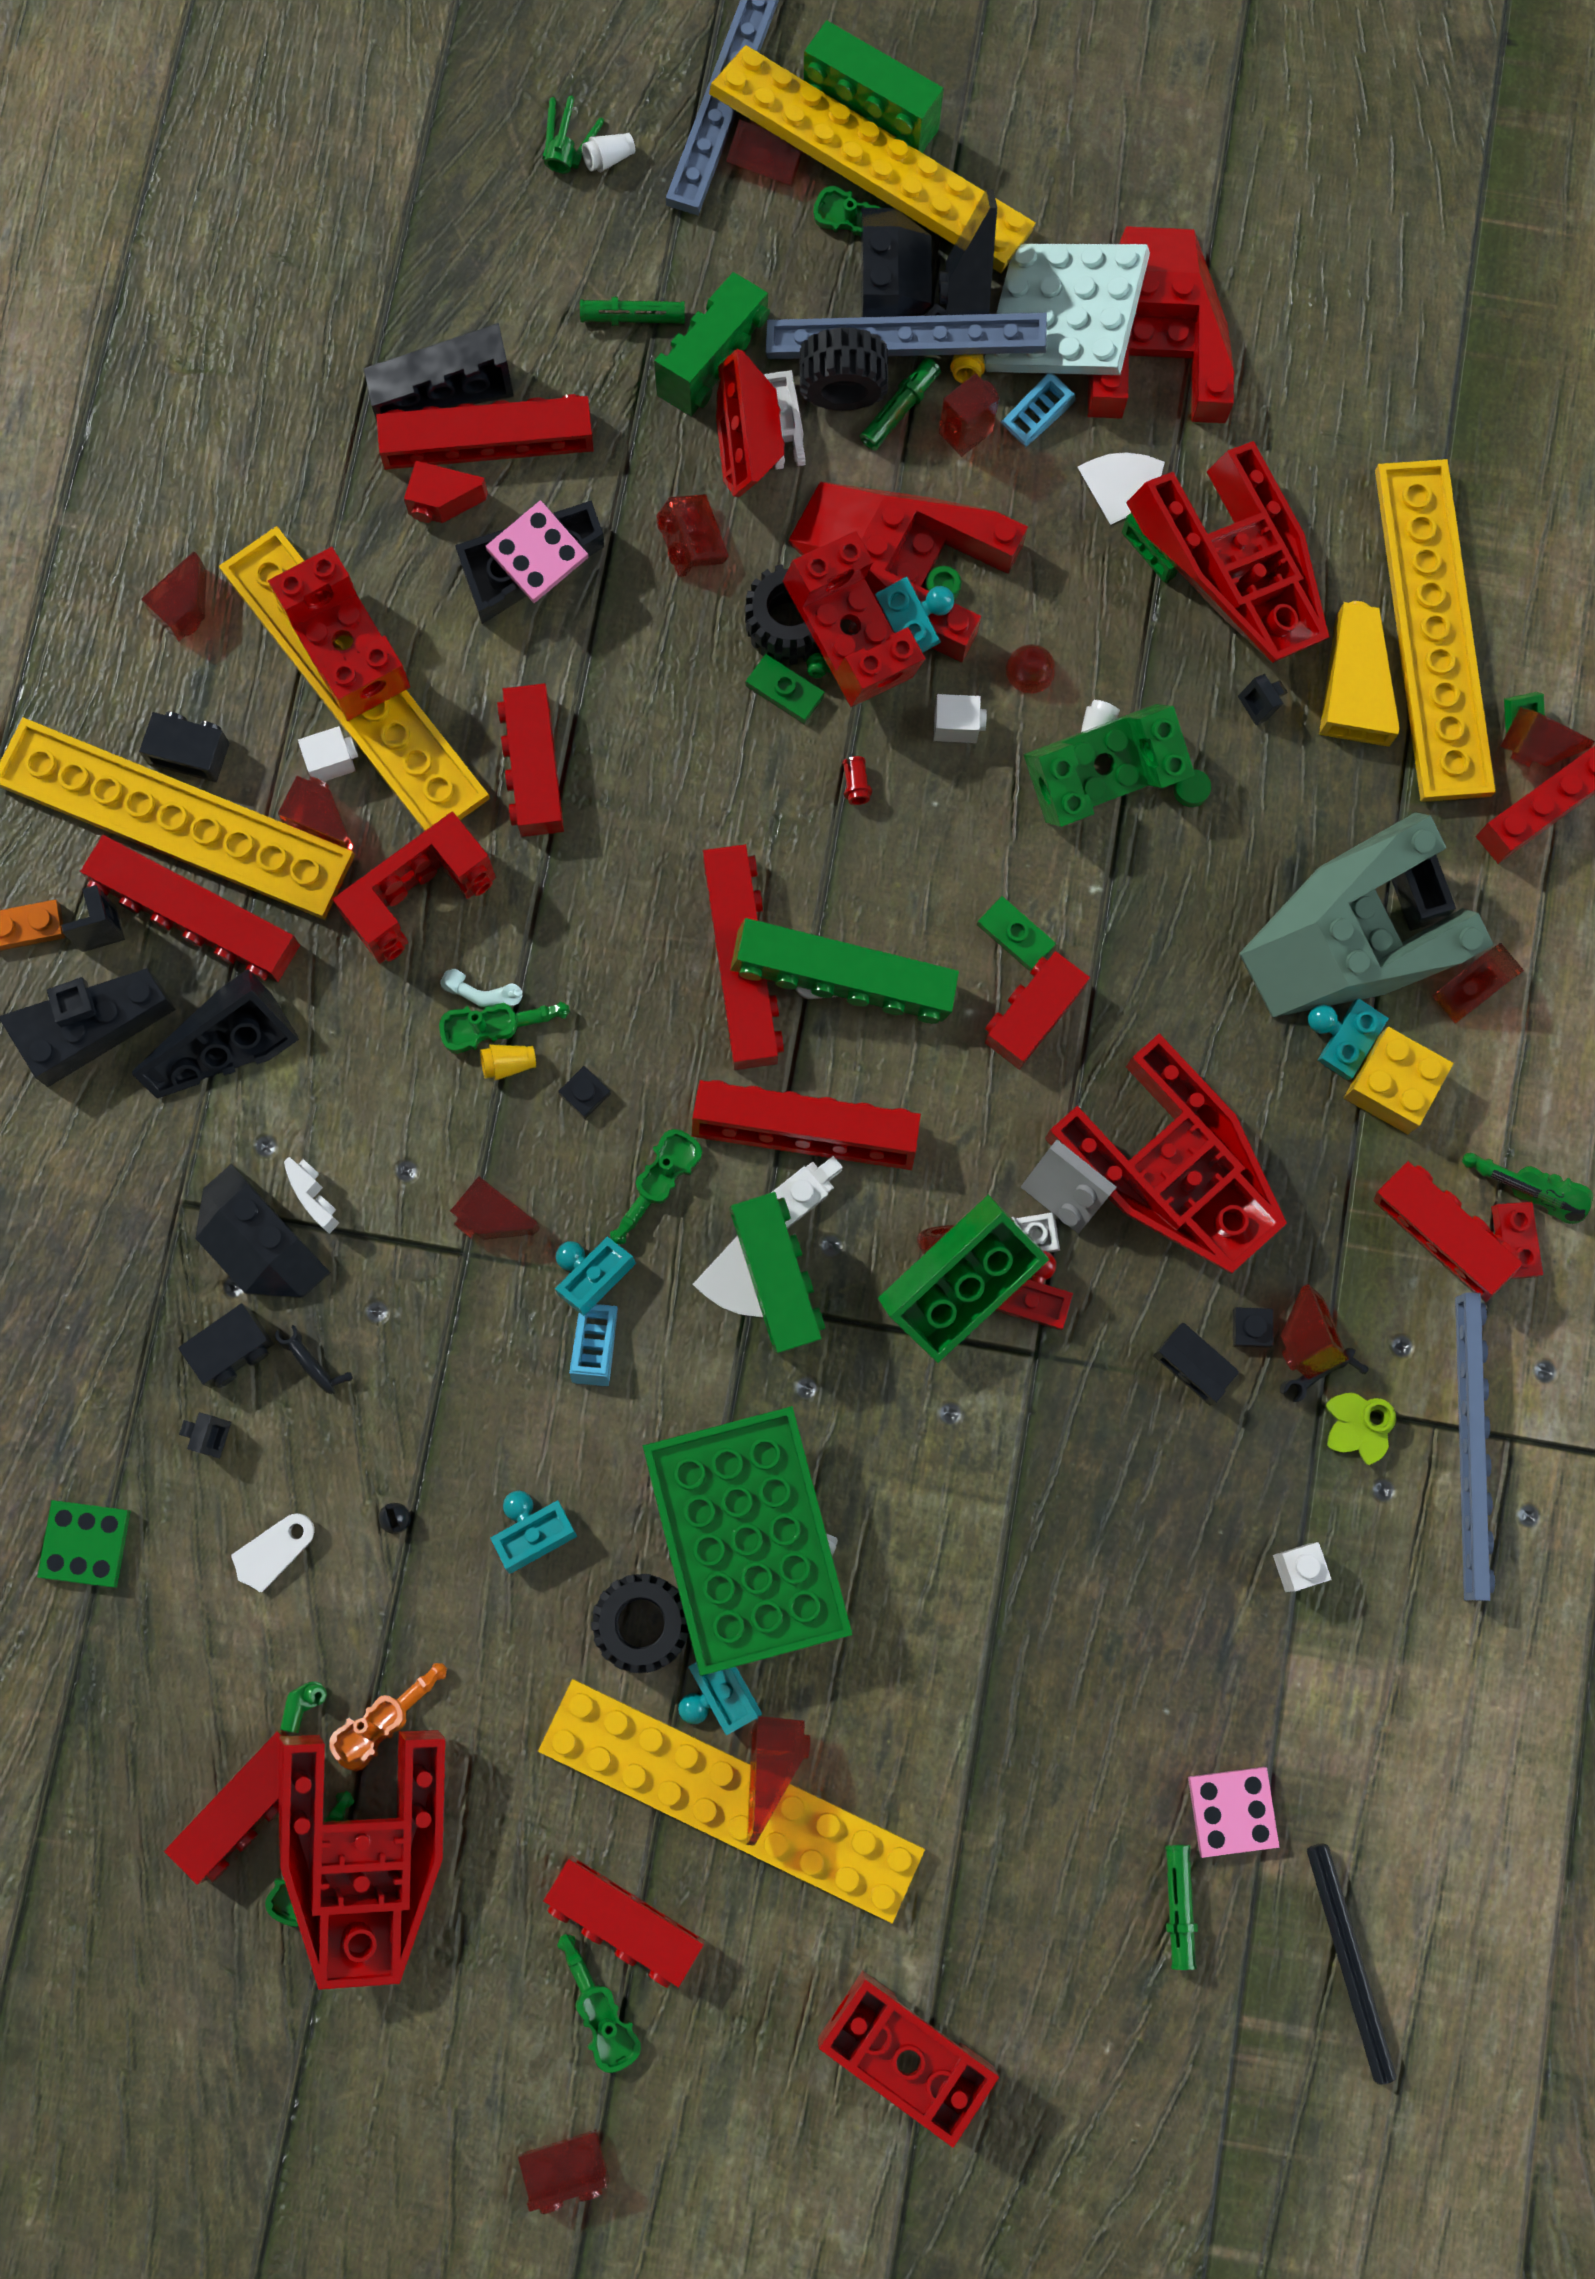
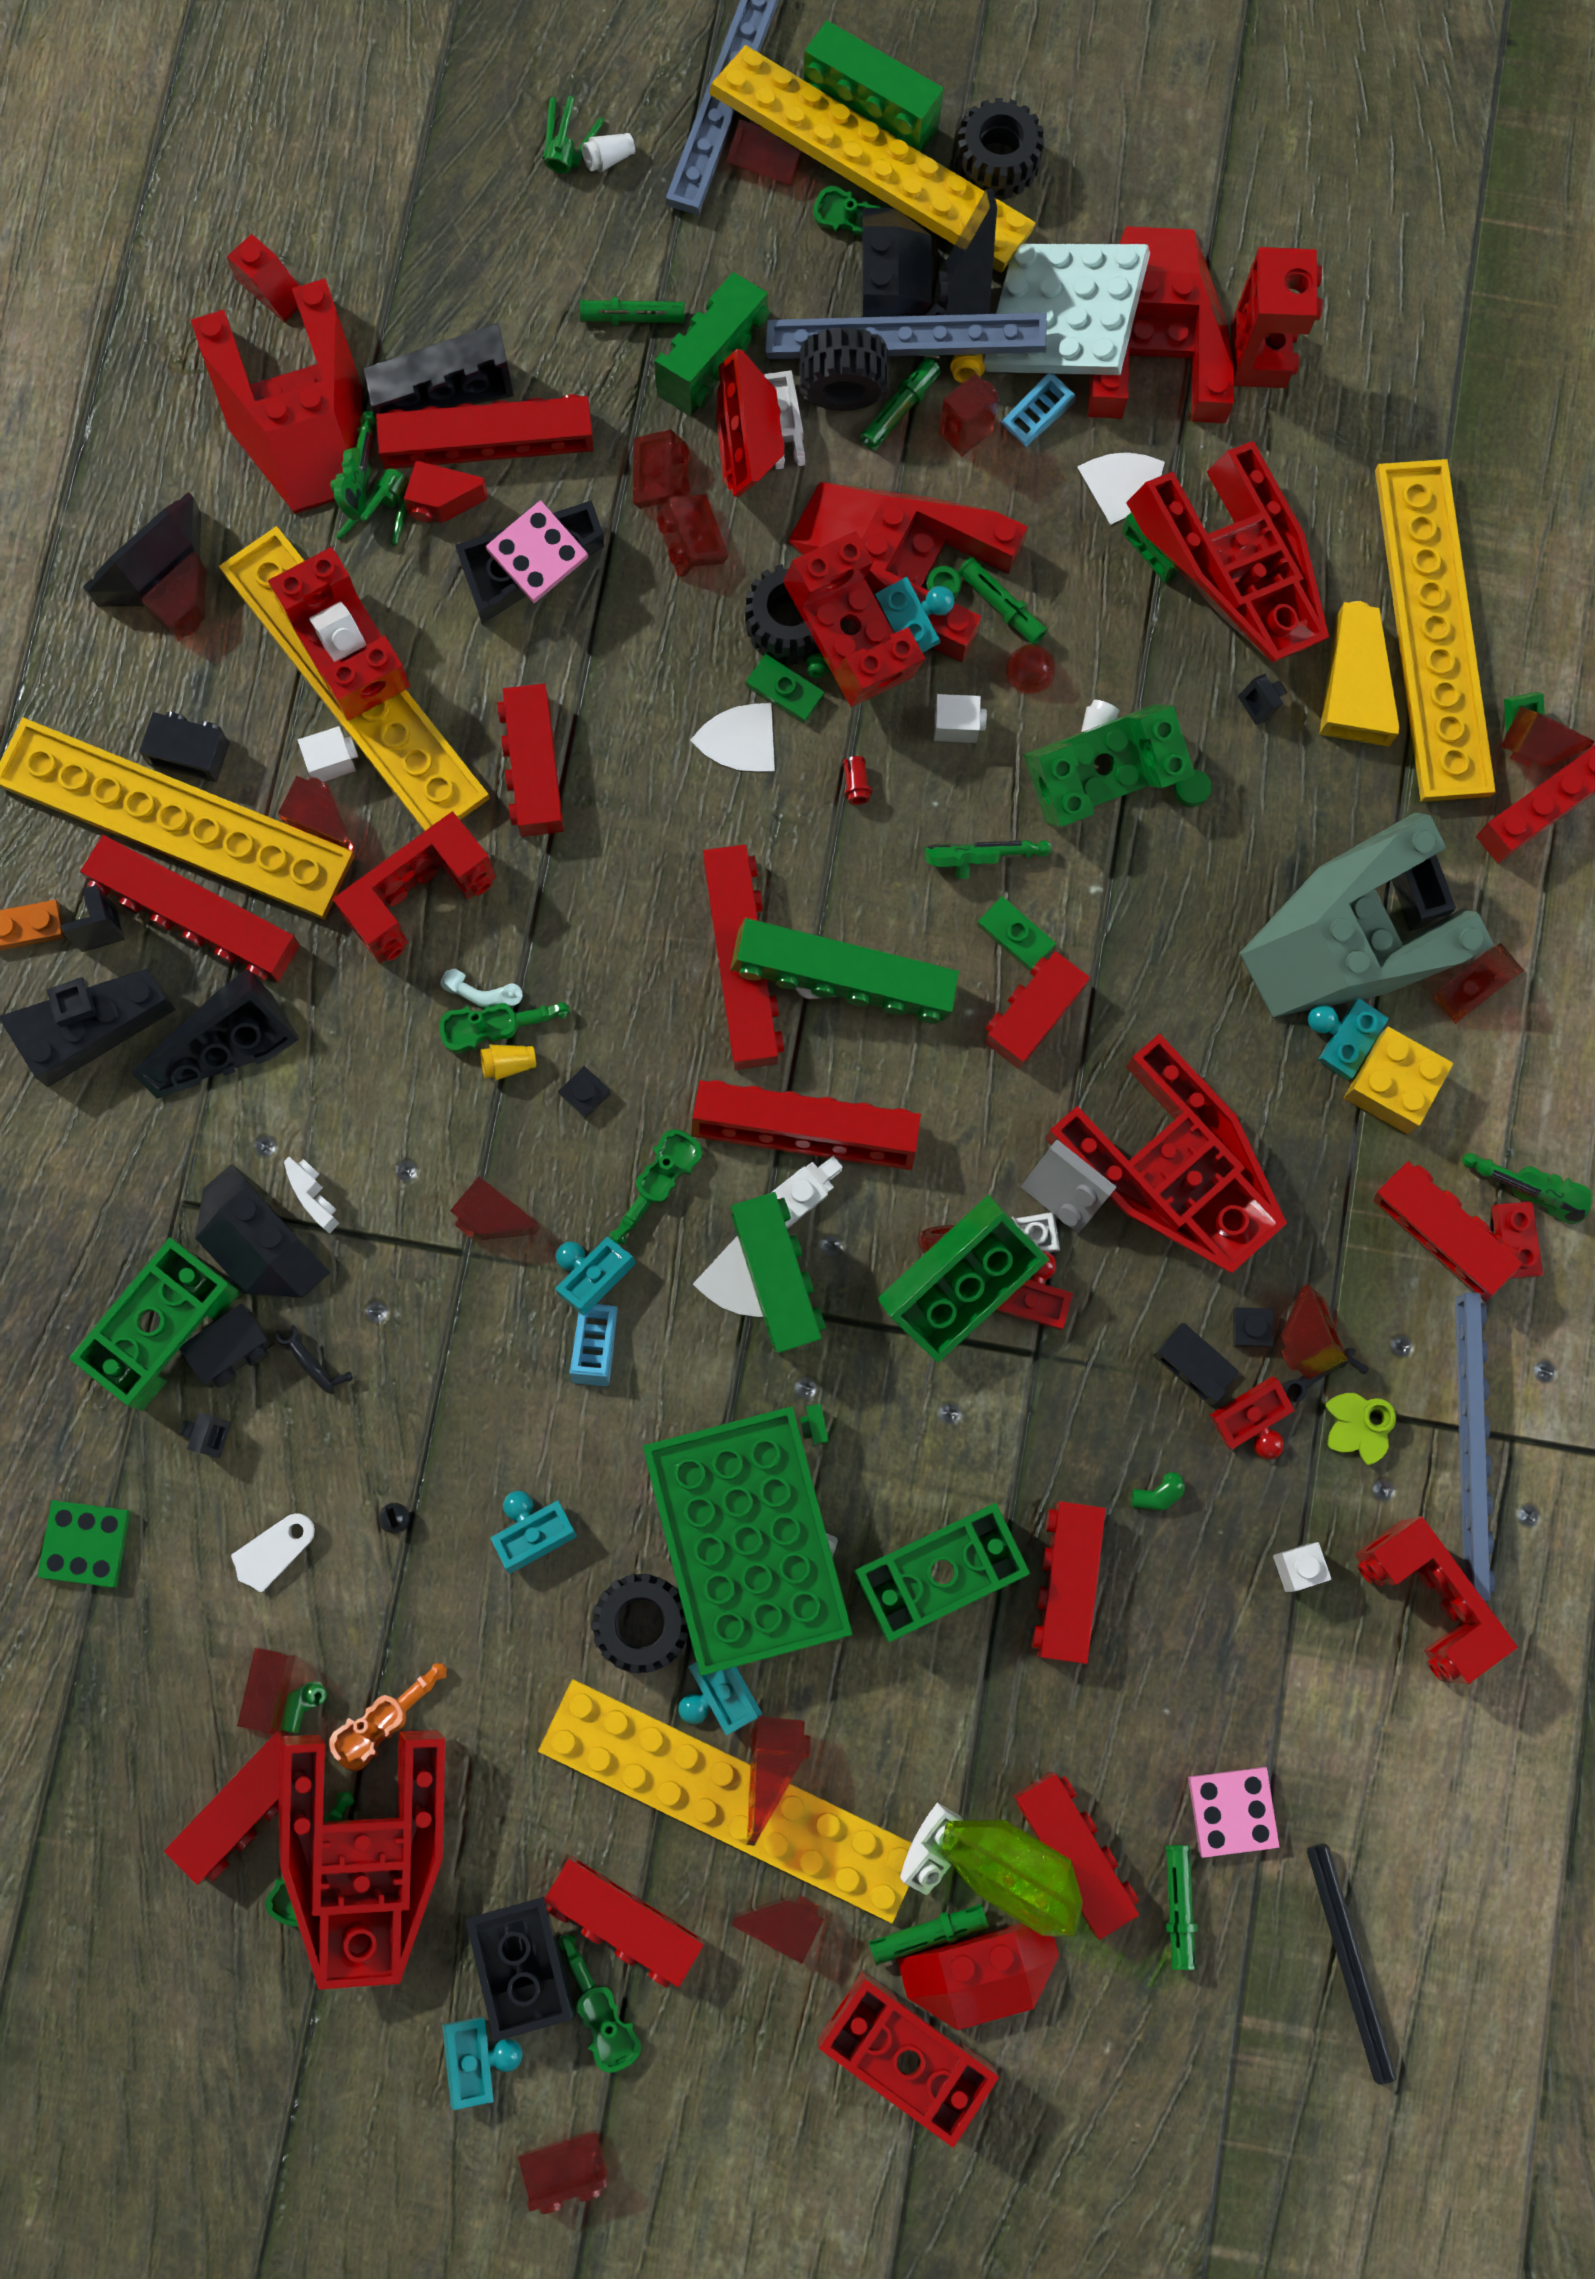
none -> green plate [68,1237,241,1411]
none -> black wedge [83,492,201,607]
none -> red wedge [190,278,364,514]
none -> red slope [227,234,299,322]
none -> clear red panel [237,1648,296,1735]
none -> white brick [309,601,367,662]
none -> green piece [330,411,376,520]
none -> green plant [336,469,410,546]
none -> teal plate [442,2017,523,2110]
none -> black slope [466,1897,576,2042]
none -> clear red bracket [633,429,690,510]
none -> white sticker [690,703,775,772]
none -> clear red slope [731,1894,824,1963]
none -> green plate [800,1404,828,1447]
none -> green plate [853,1502,1030,1642]
none -> green pin [869,1903,989,1966]
none -> red wedge [897,1916,1059,2030]
none -> white slope [900,1802,968,1895]
none -> green piece [924,840,1052,879]
none -> clear neon green wedge [941,1820,1083,1936]
none -> black tyre [955,98,1044,199]
none -> green pin [958,557,1048,646]
none -> red brick [1012,1771,1139,1940]
none -> red brick [1032,1501,1106,1664]
none -> green arm [1131,1472,1185,1511]
none -> red plate [1209,1376,1295,1460]
none -> red plate [1231,247,1323,388]
none -> red plate [1354,1516,1518,1684]

